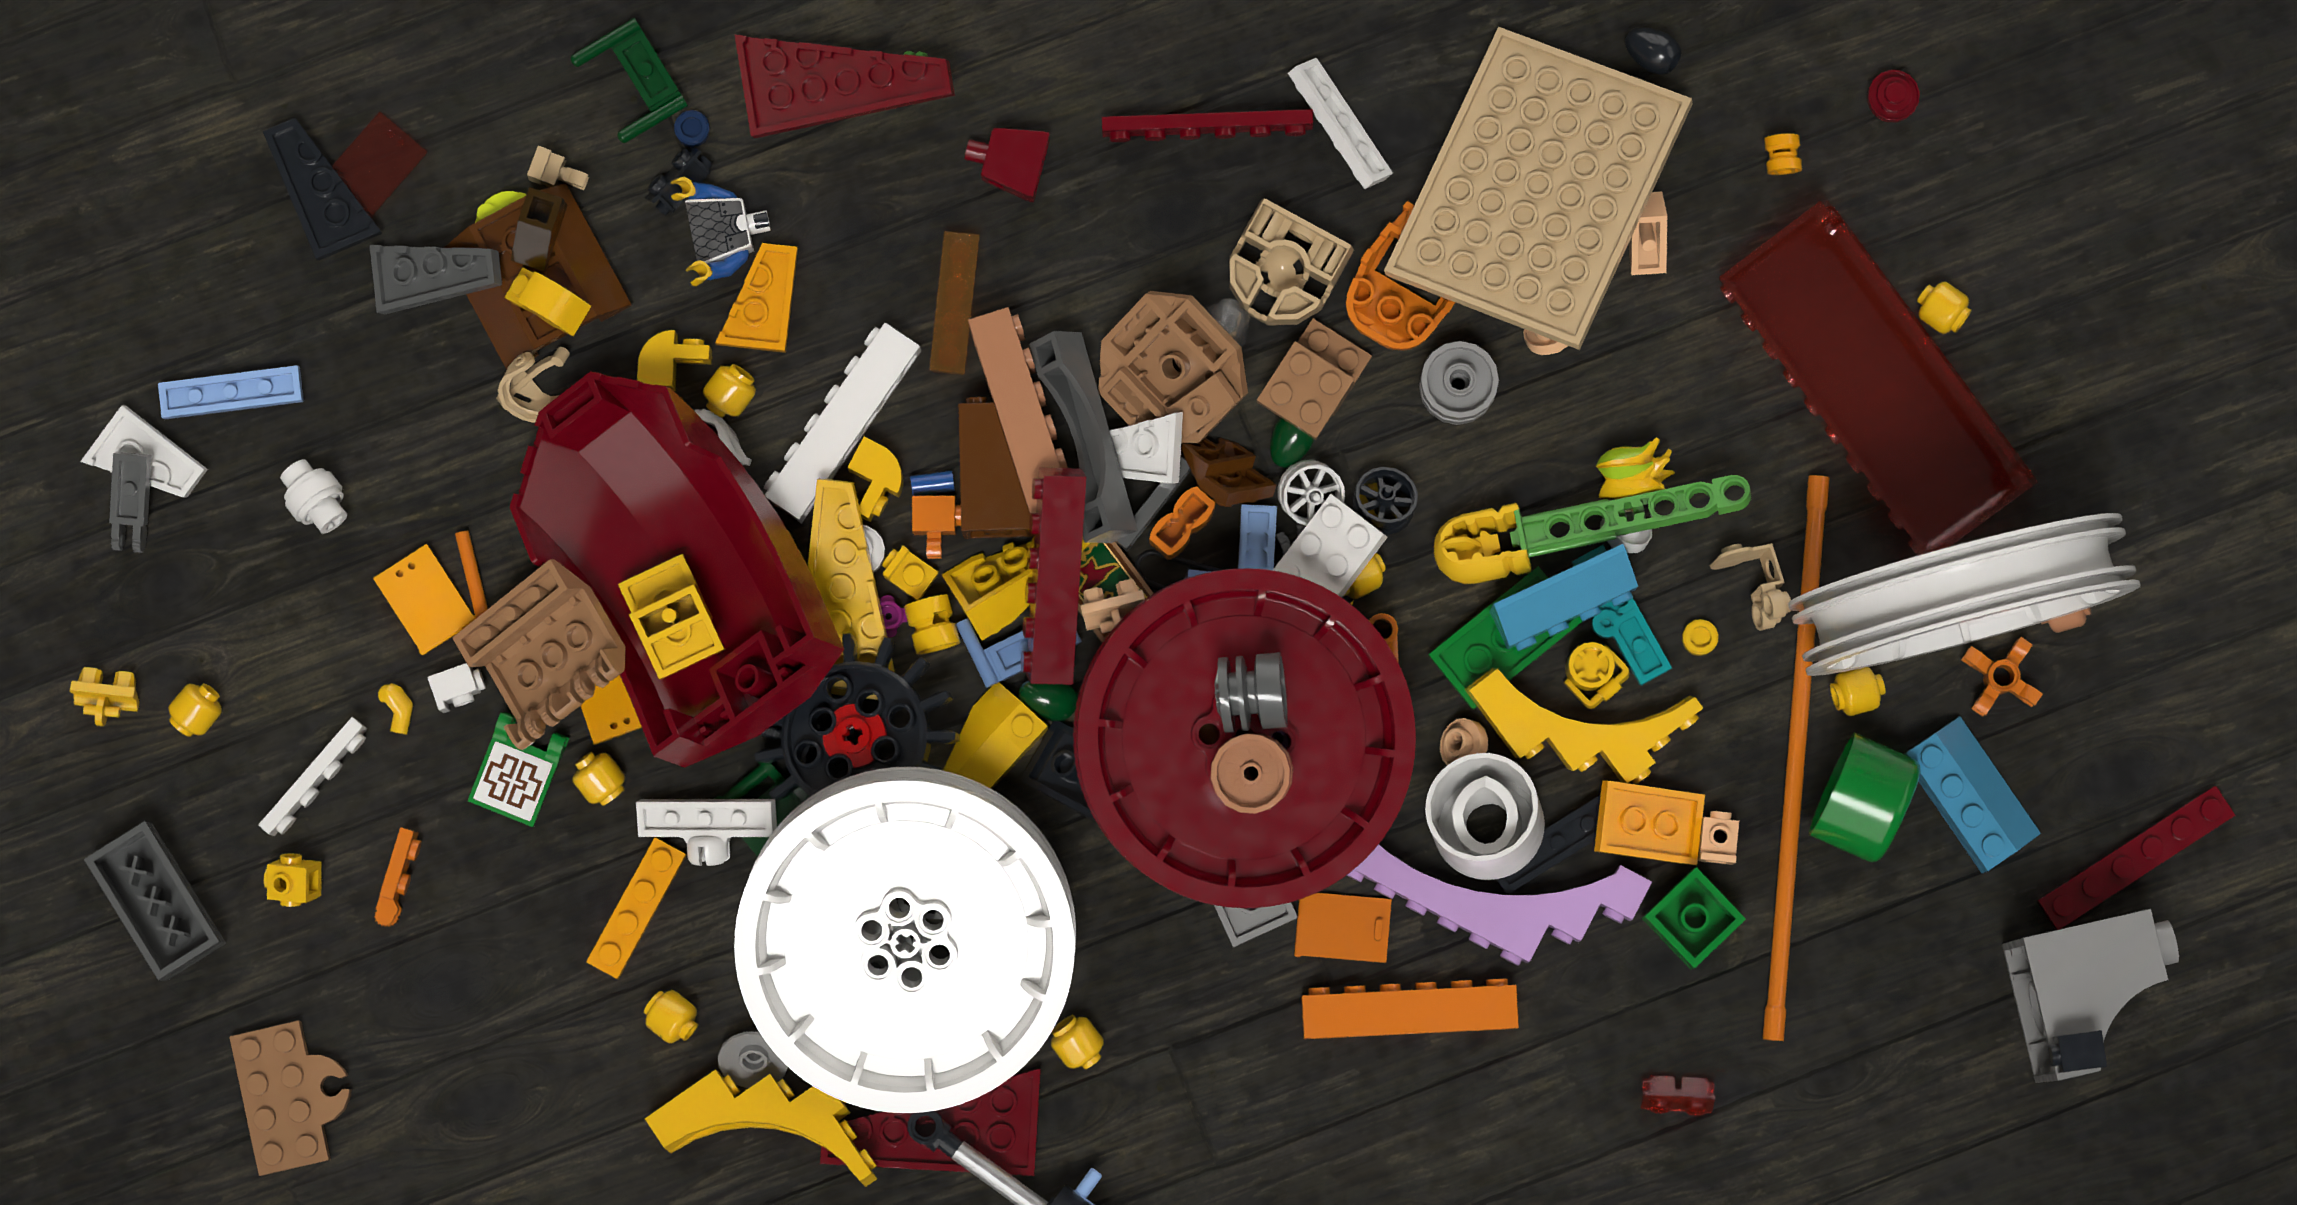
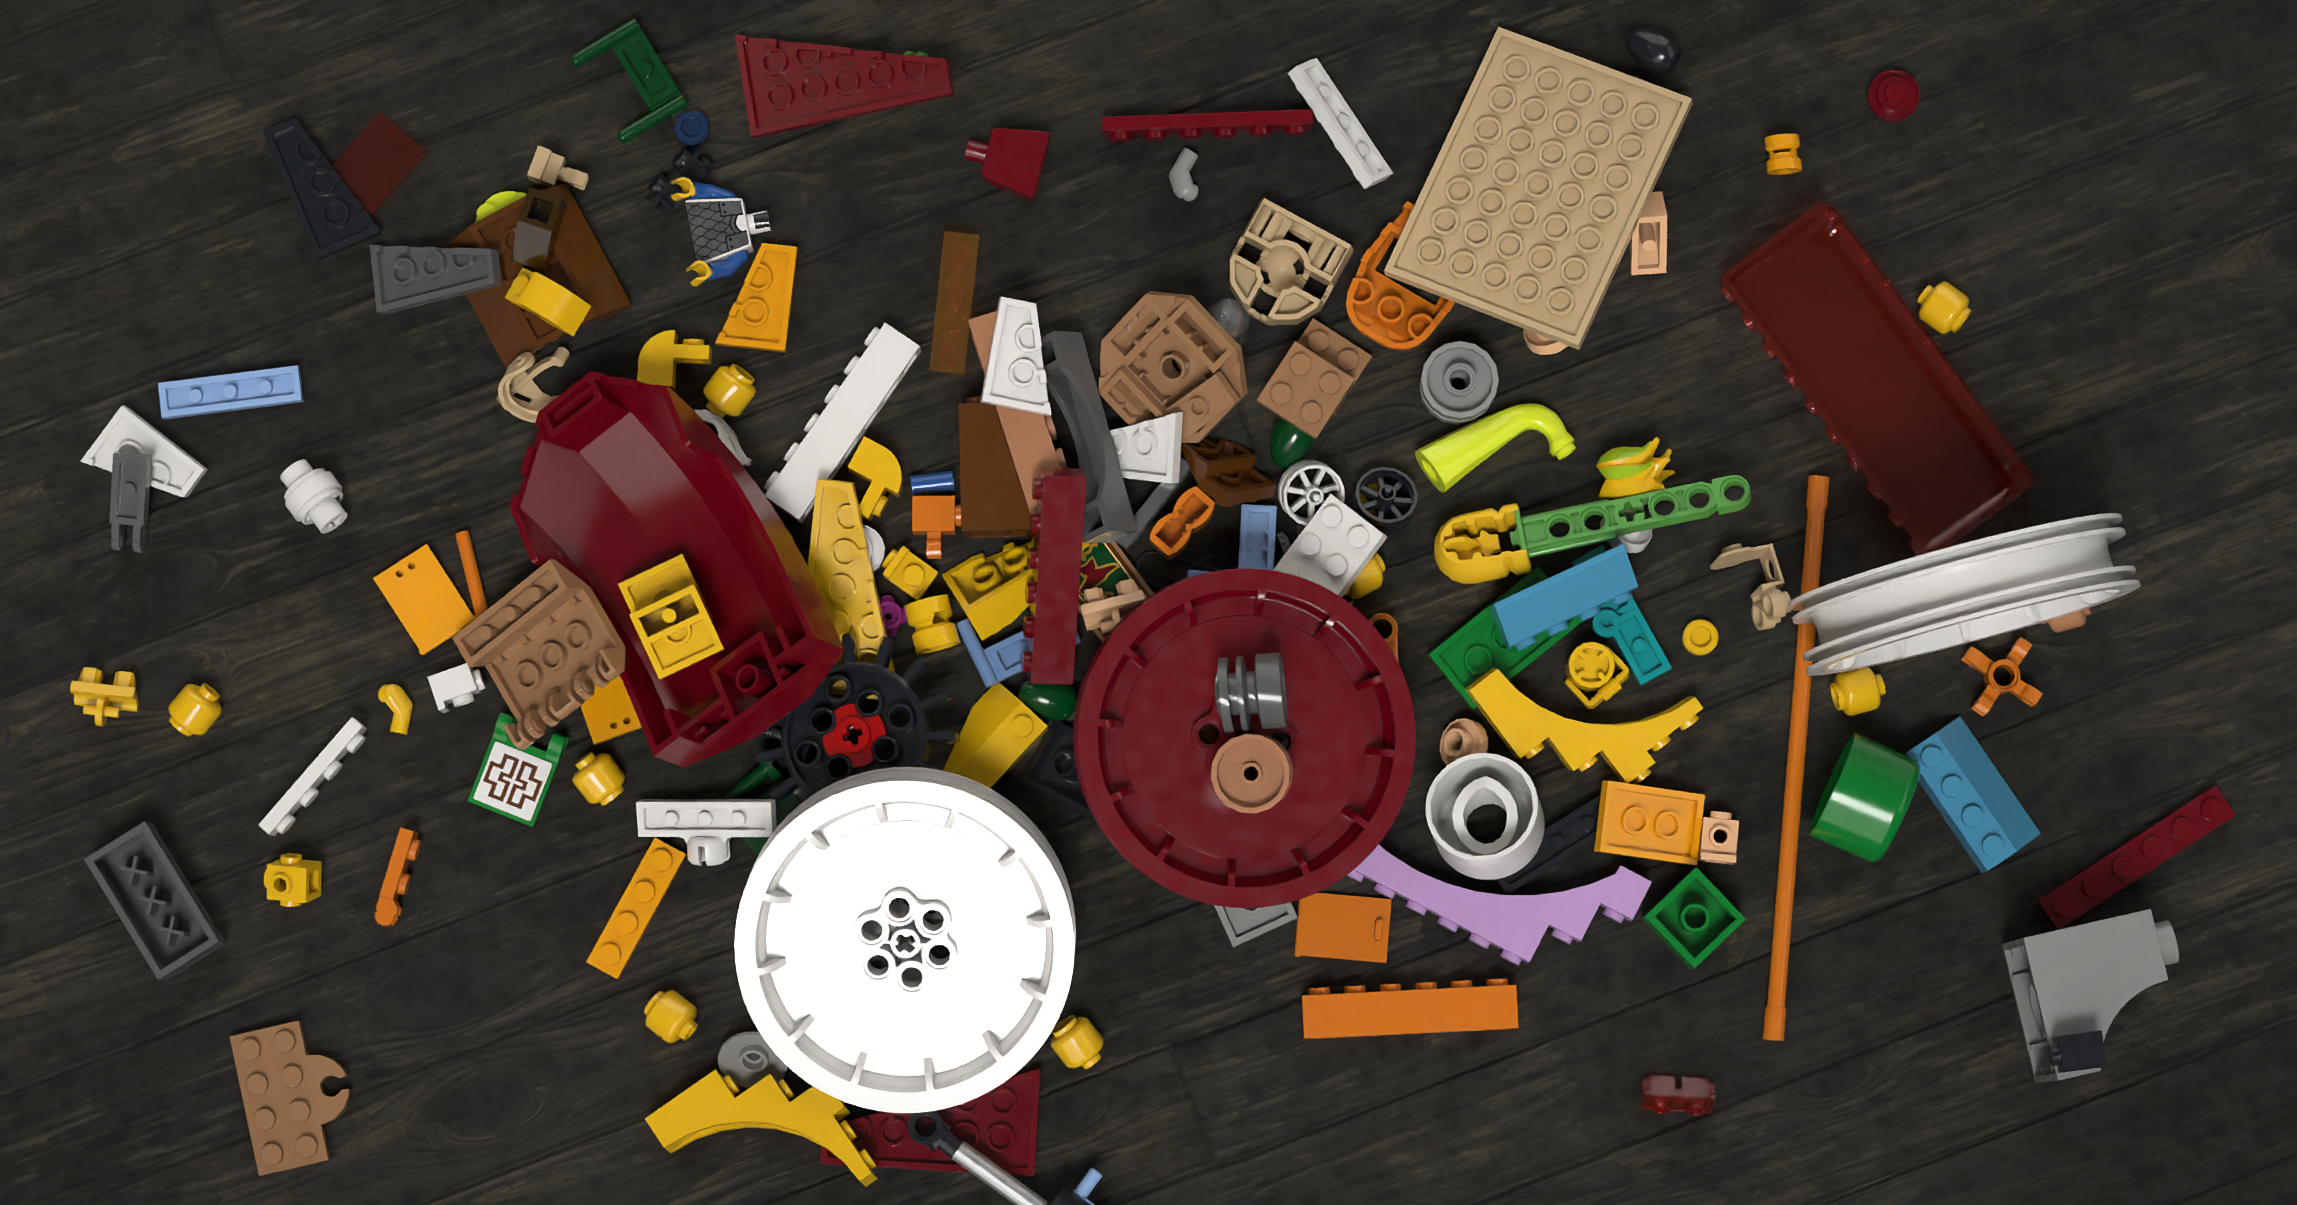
none -> white wing [980,296,1051,416]
none -> light grey arm [1169,148,1199,201]
none -> neon yellow animal [1415,403,1576,493]

